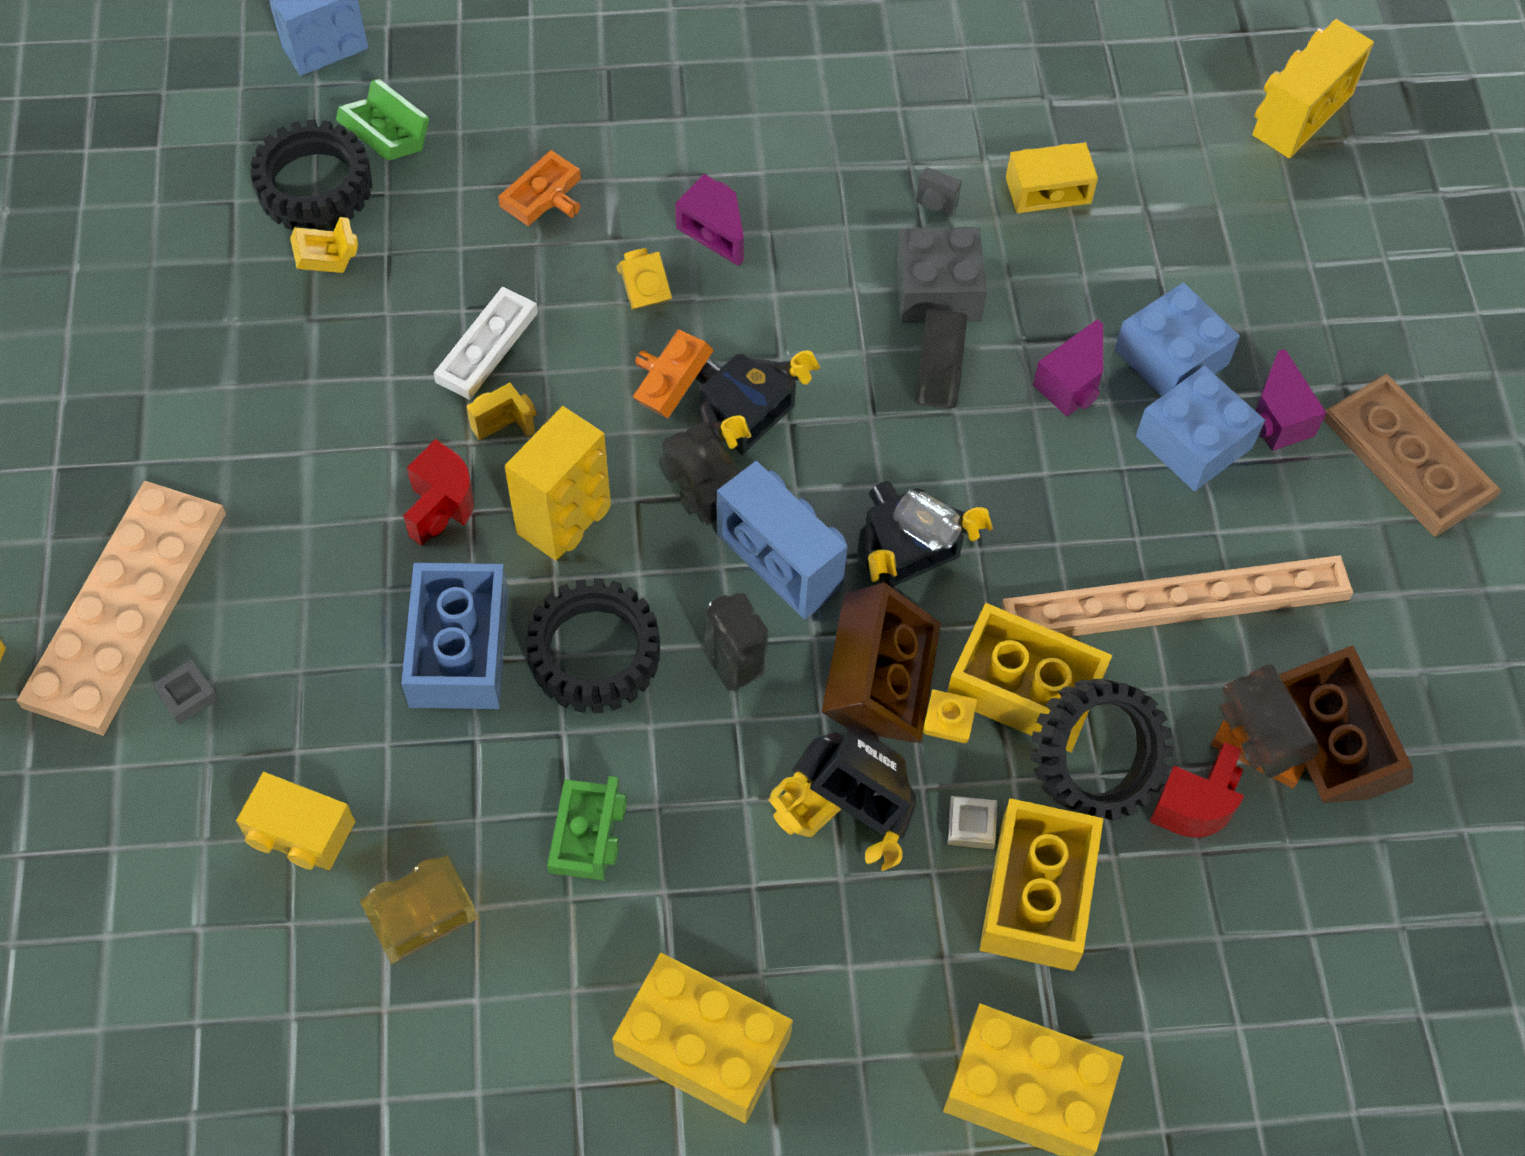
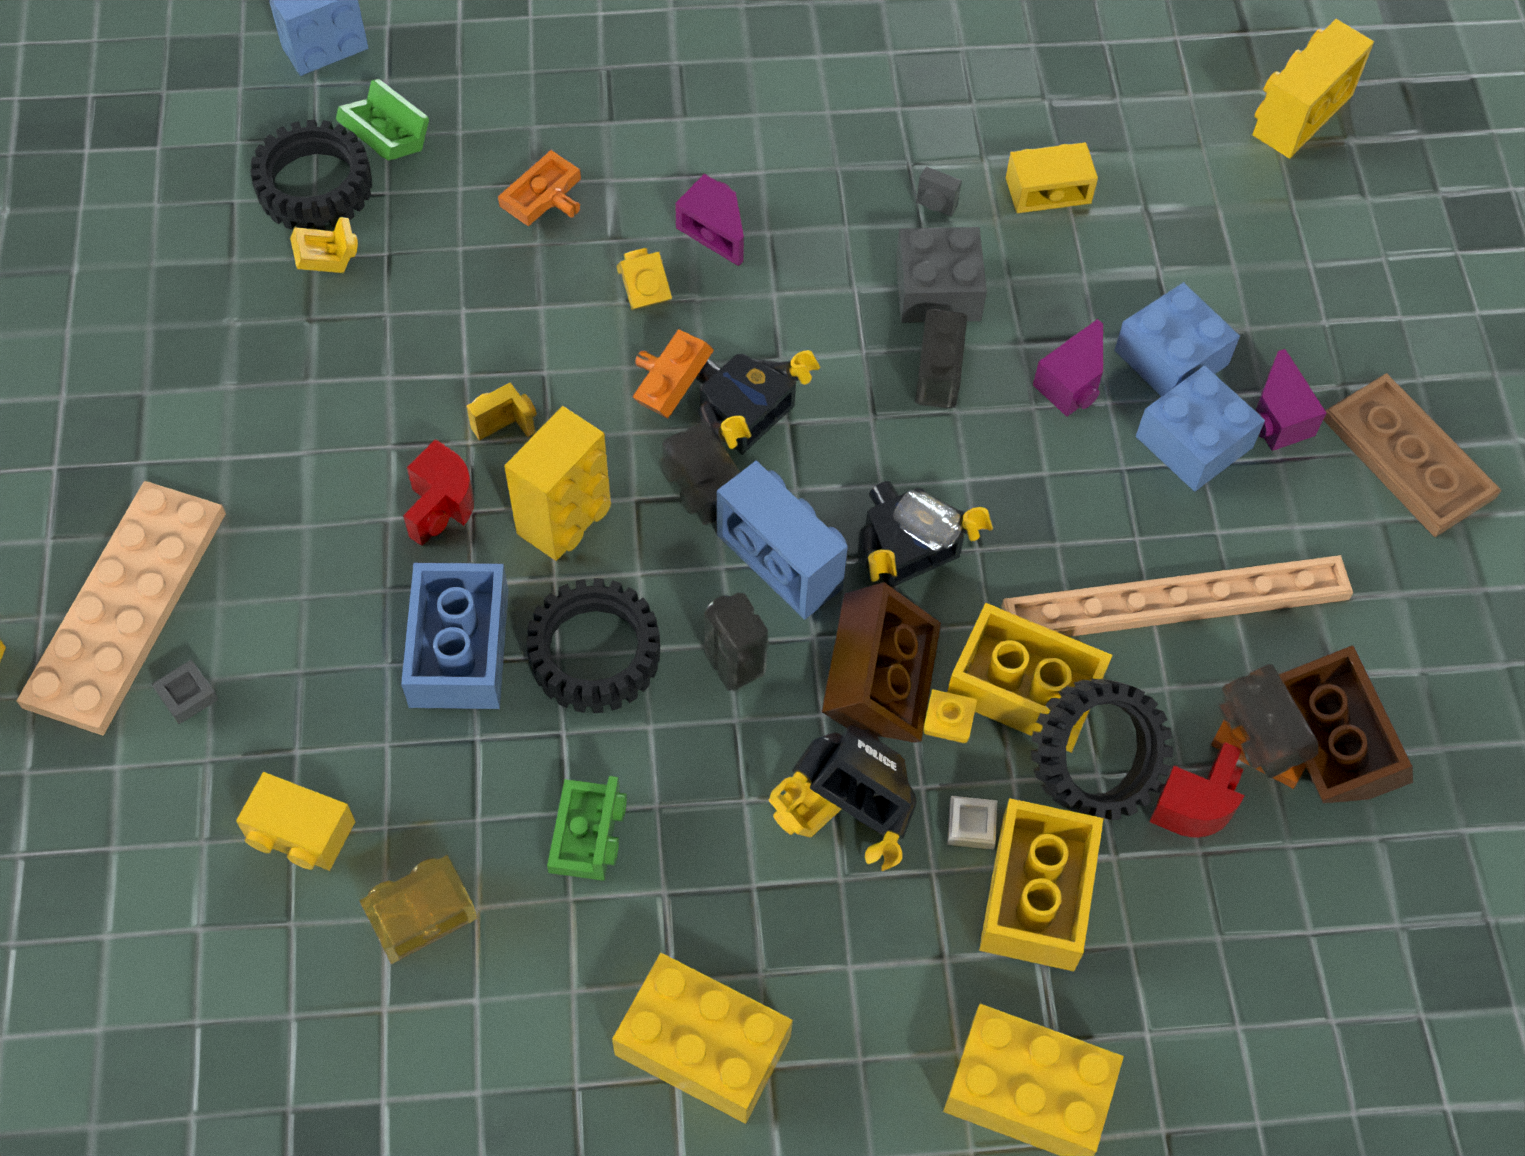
white plate [433,286,538,400] -> none

